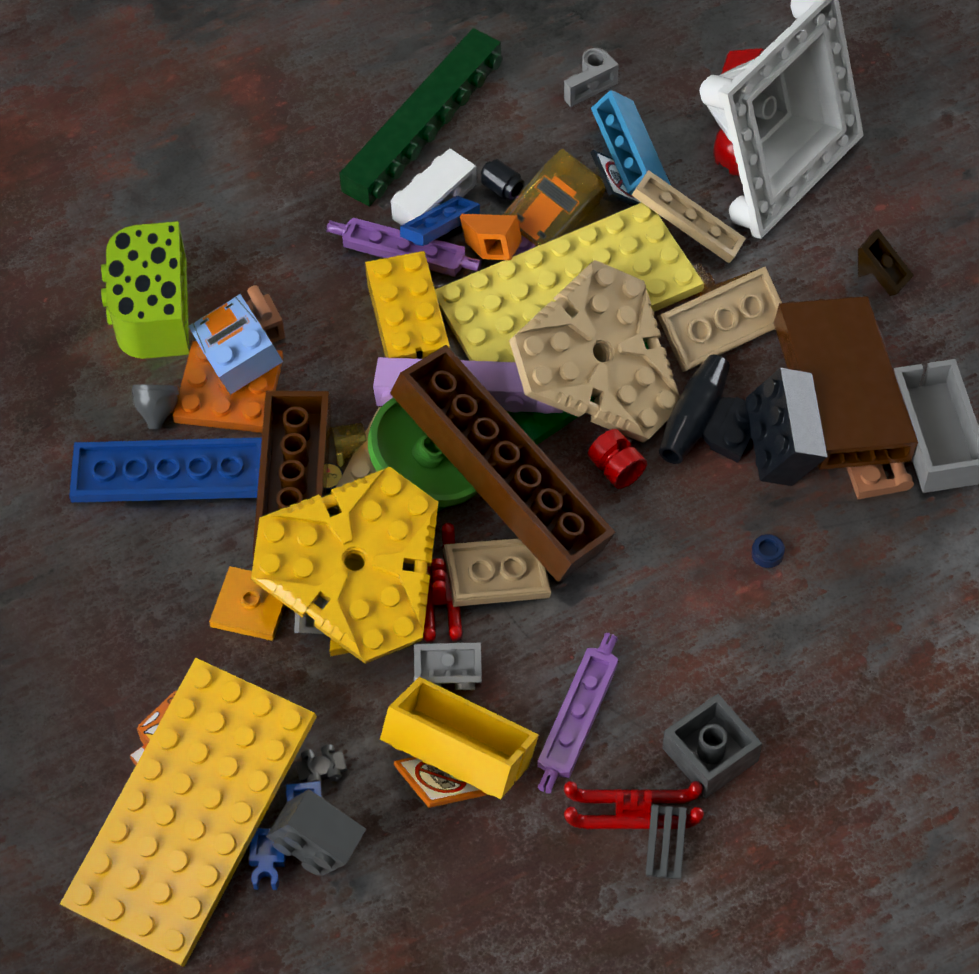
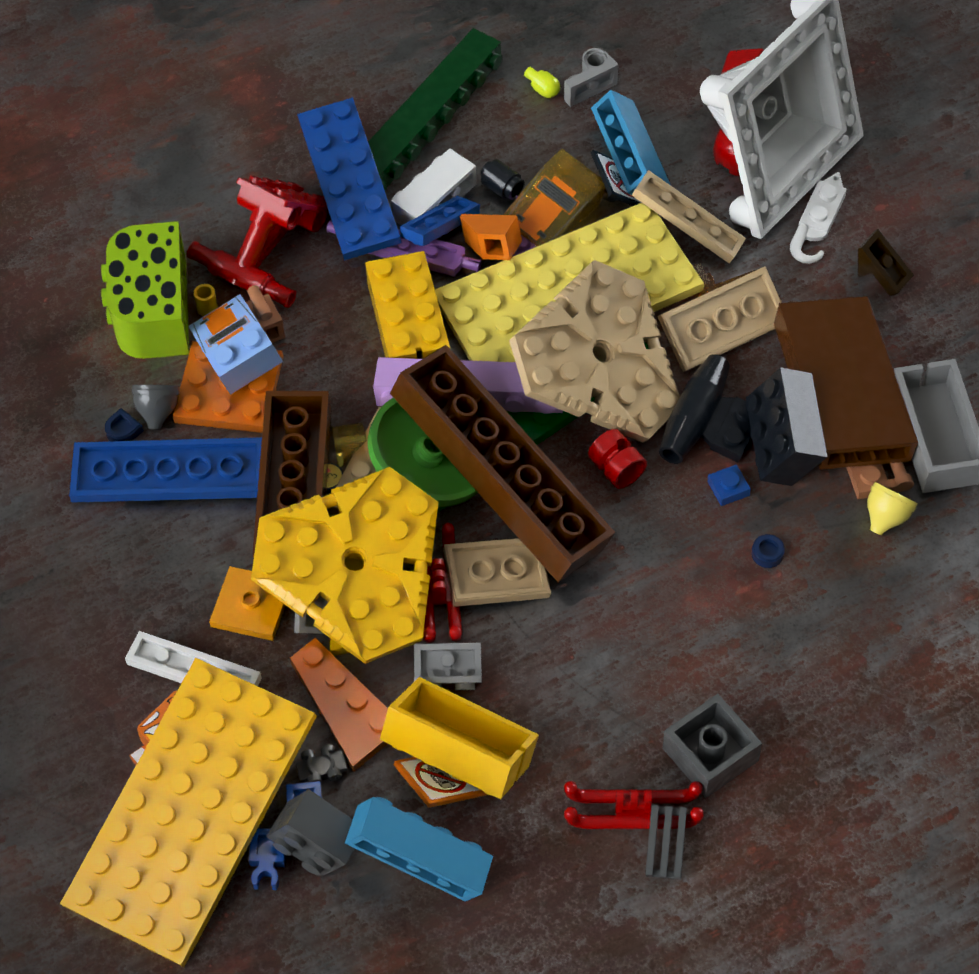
medium lavender plate [537,633,618,793] -> none
none -> dark blue tile [105,408,144,441]
none -> white plate [125,631,262,686]
none -> red plate [186,175,329,308]
none -> yellow hinge [194,284,218,317]
none -> orange wing [290,638,388,772]
none -> blue plate [297,97,402,261]
none -> dark azure brick [345,797,493,901]
none -> neon yellow cylinder [524,67,560,98]
none -> blue plate [707,464,751,506]
none -> white plate [790,172,847,264]
none -> light yellow helmet [867,482,918,536]

